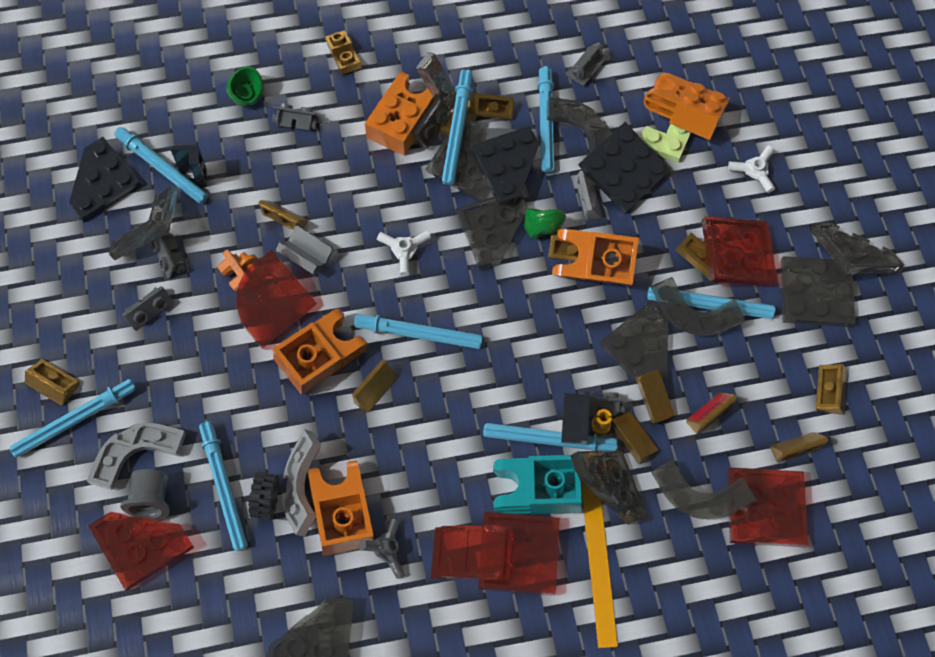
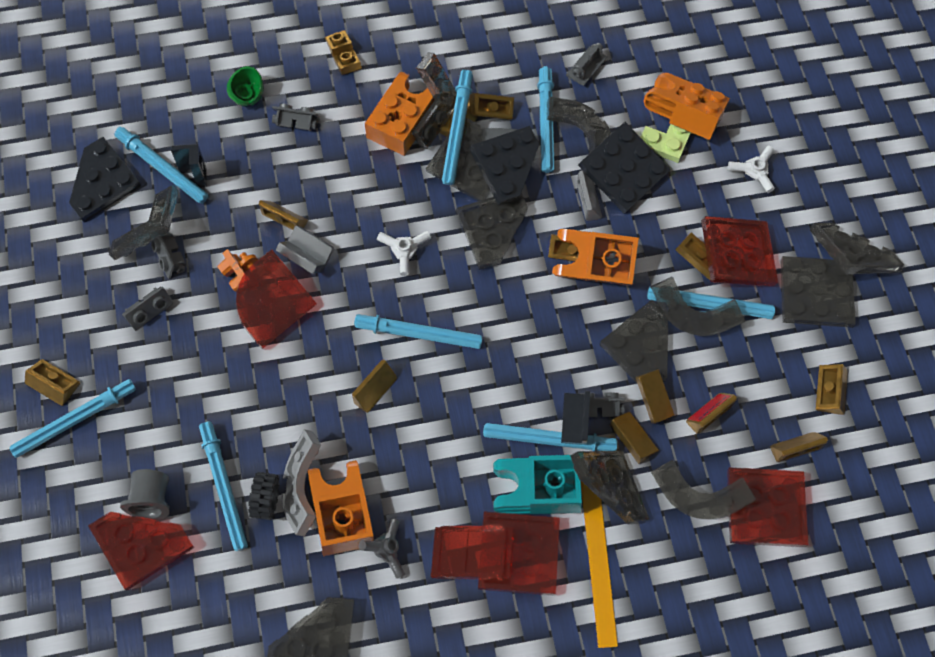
light grey plate [87,423,186,490] -> none
orange brick [273,309,368,395] -> none
green hair [524,208,566,239] -> none
light orange pin [591,409,612,436] -> none

